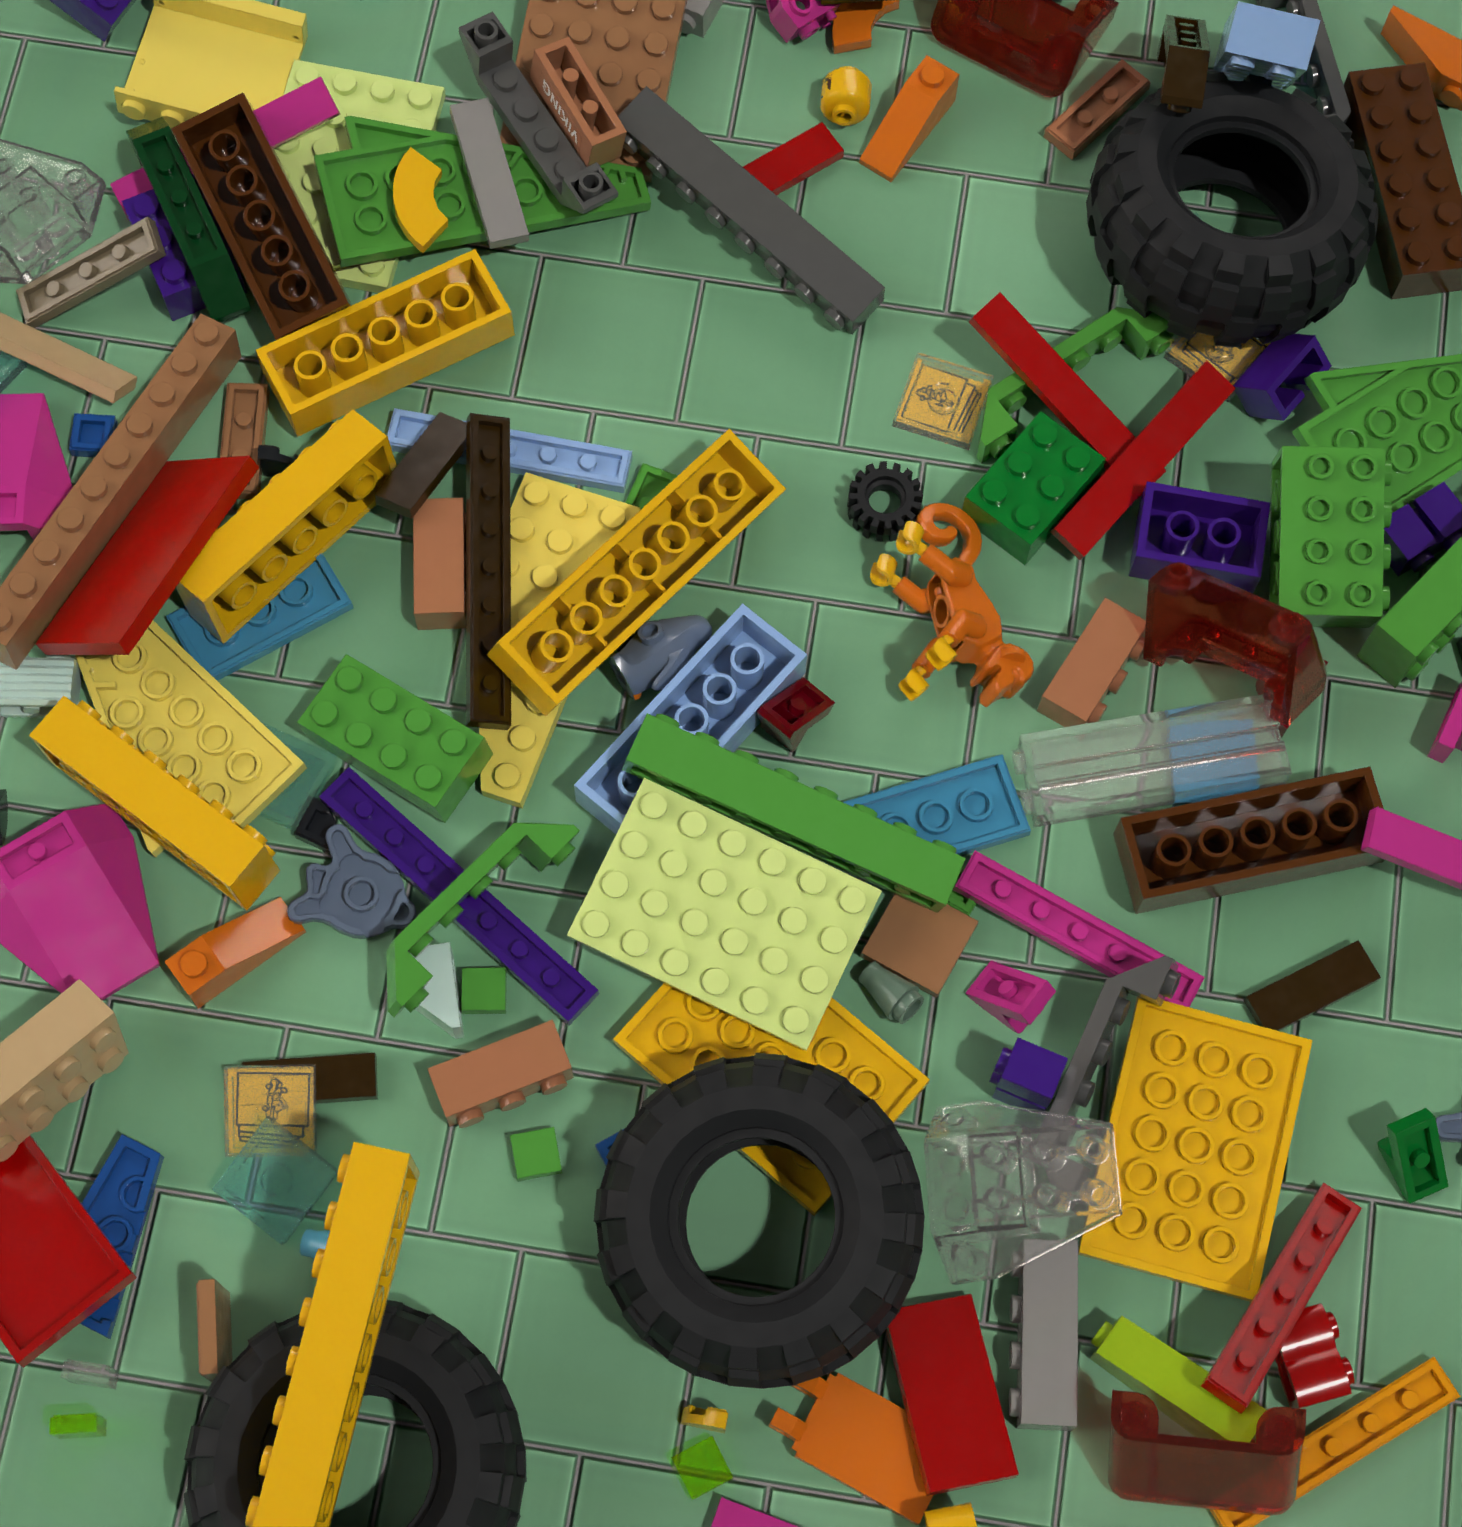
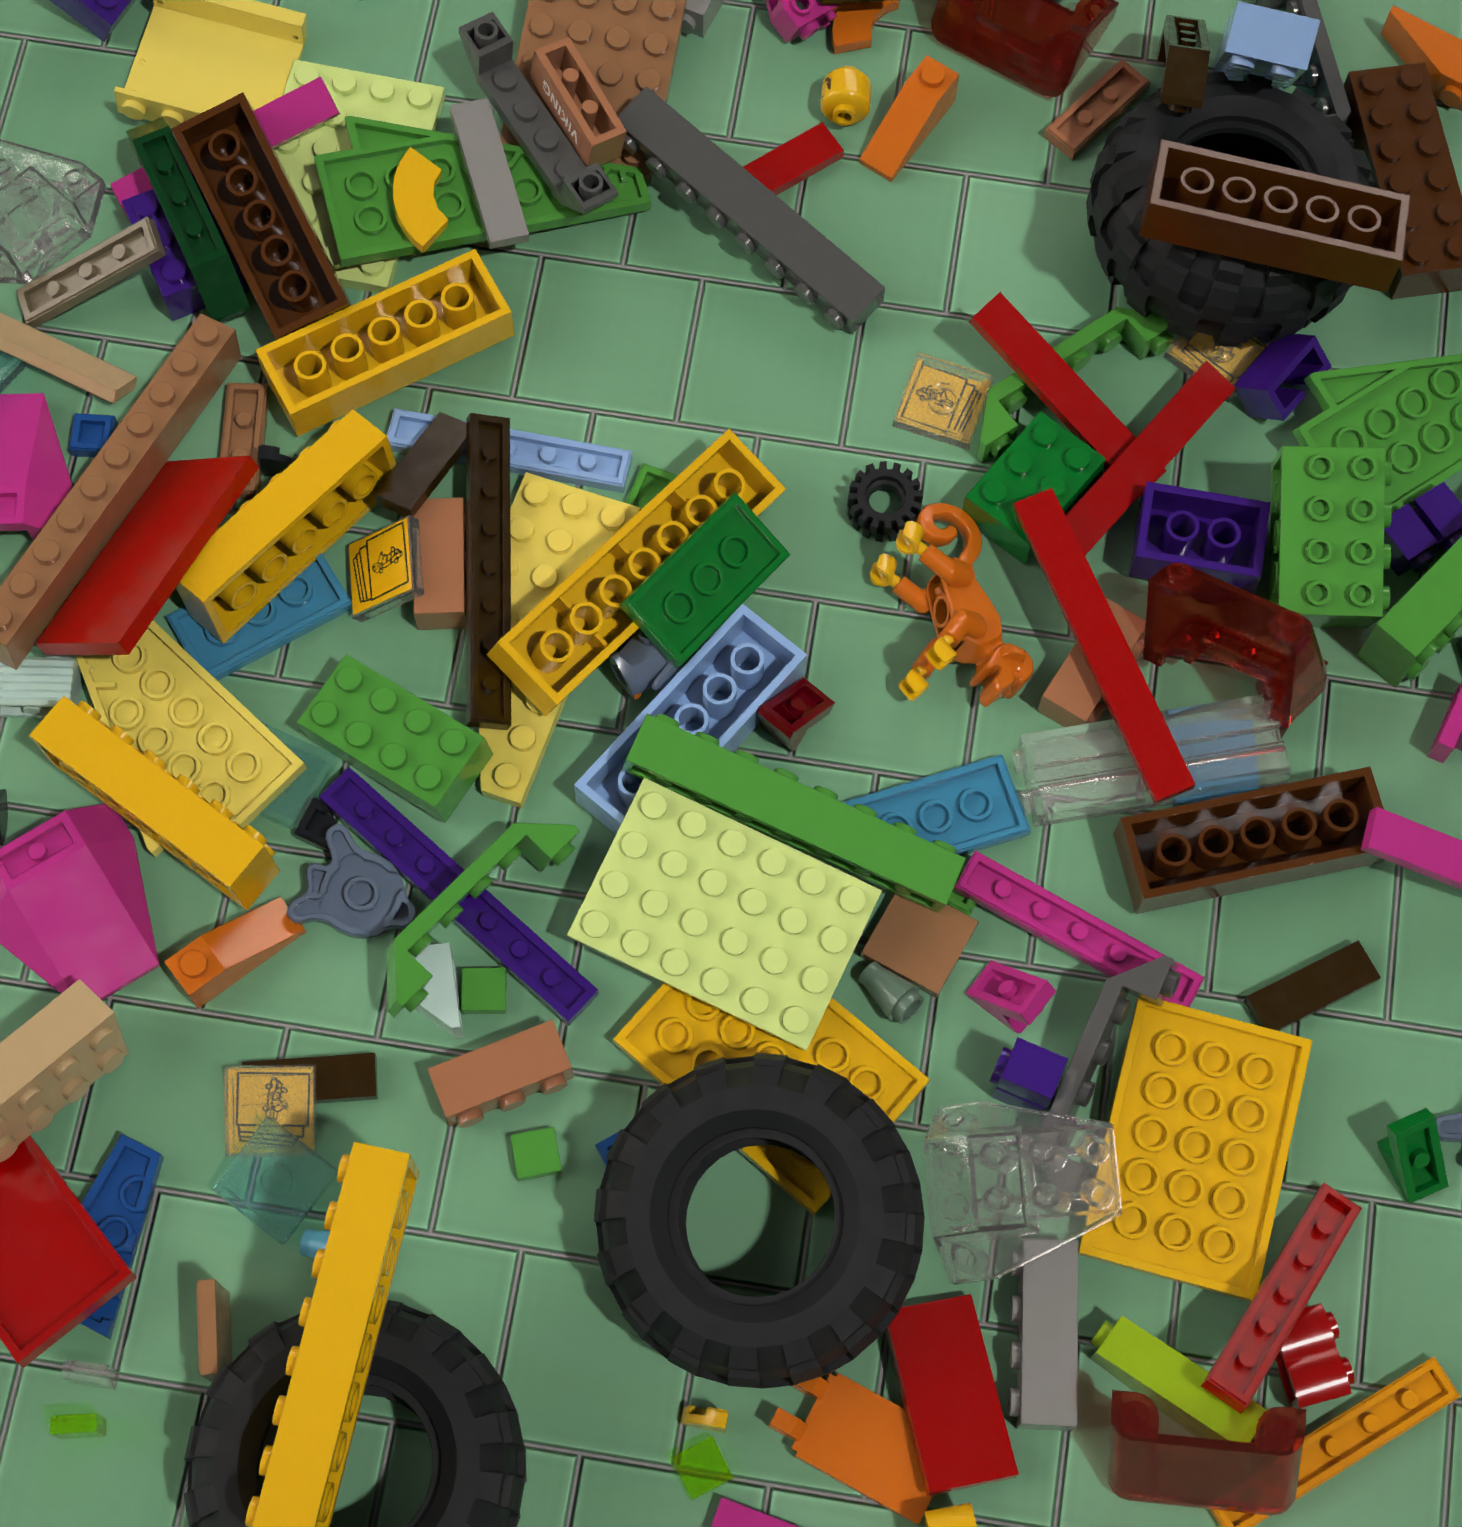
none -> tile [348,515,424,622]
none -> green tile [619,492,791,668]
none -> red tile [1013,488,1196,805]
none -> reddish brown brick [1139,139,1410,293]

